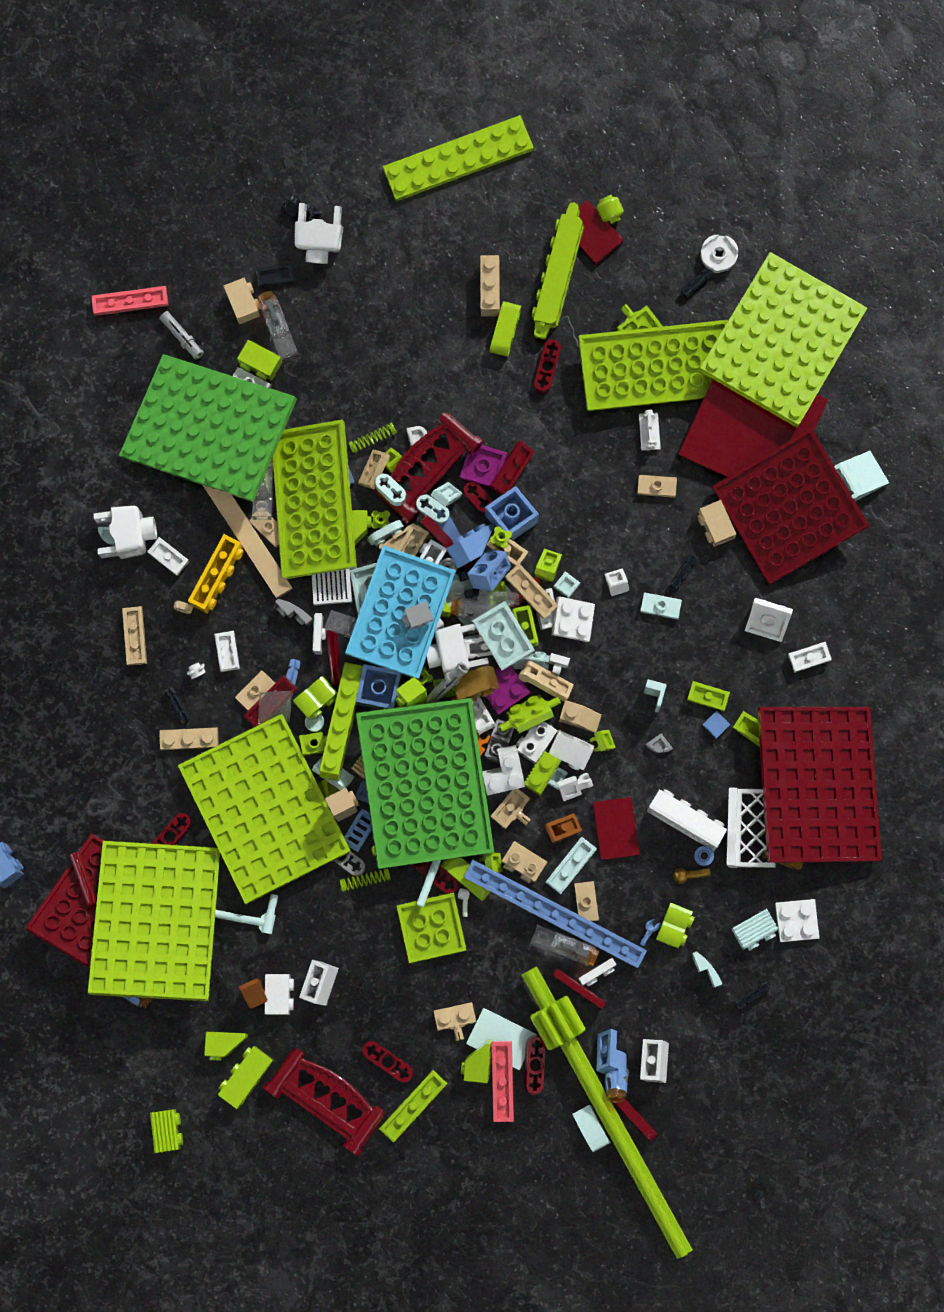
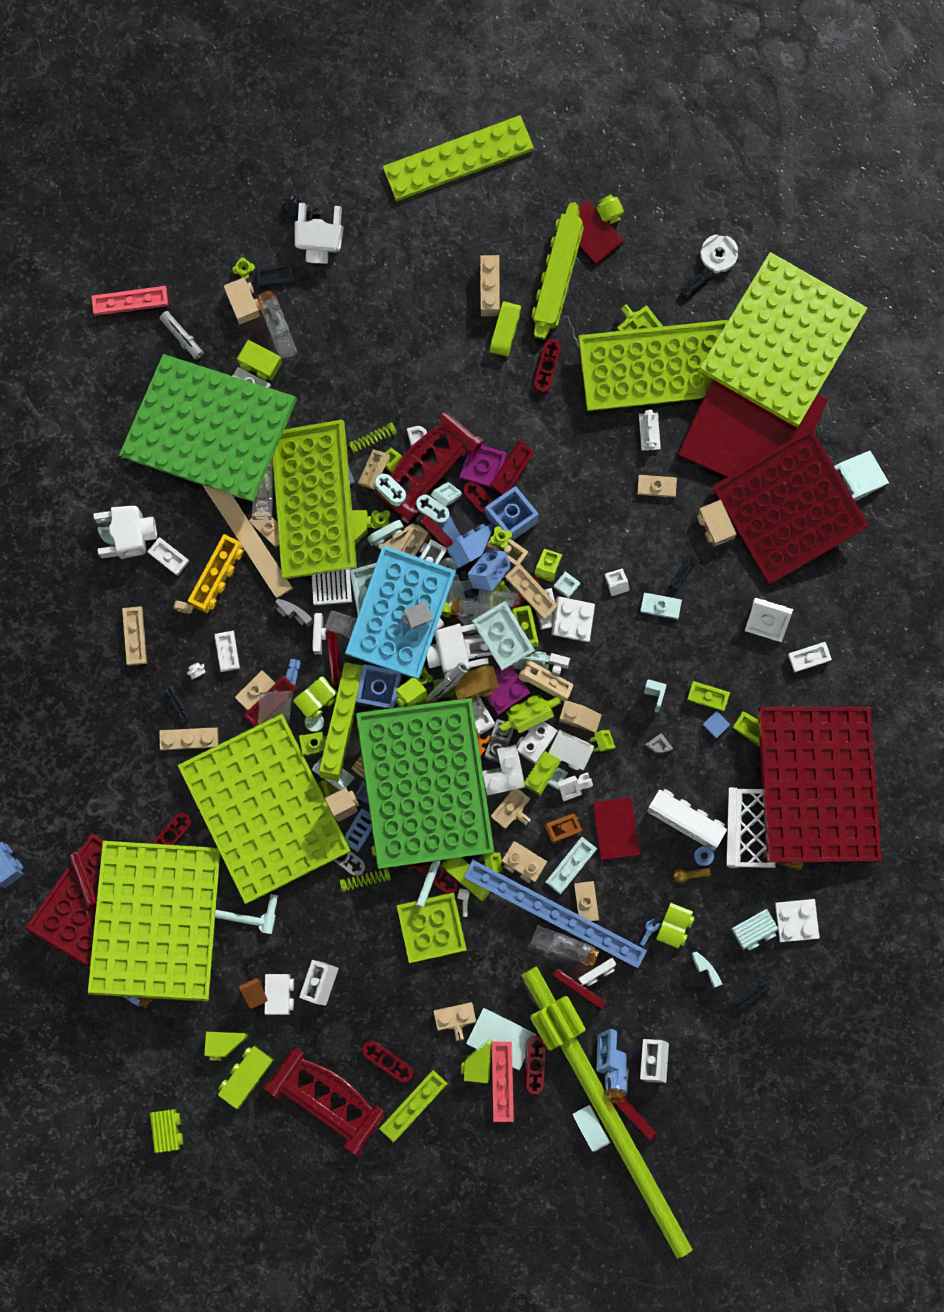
none -> lime plate [233,258,255,279]

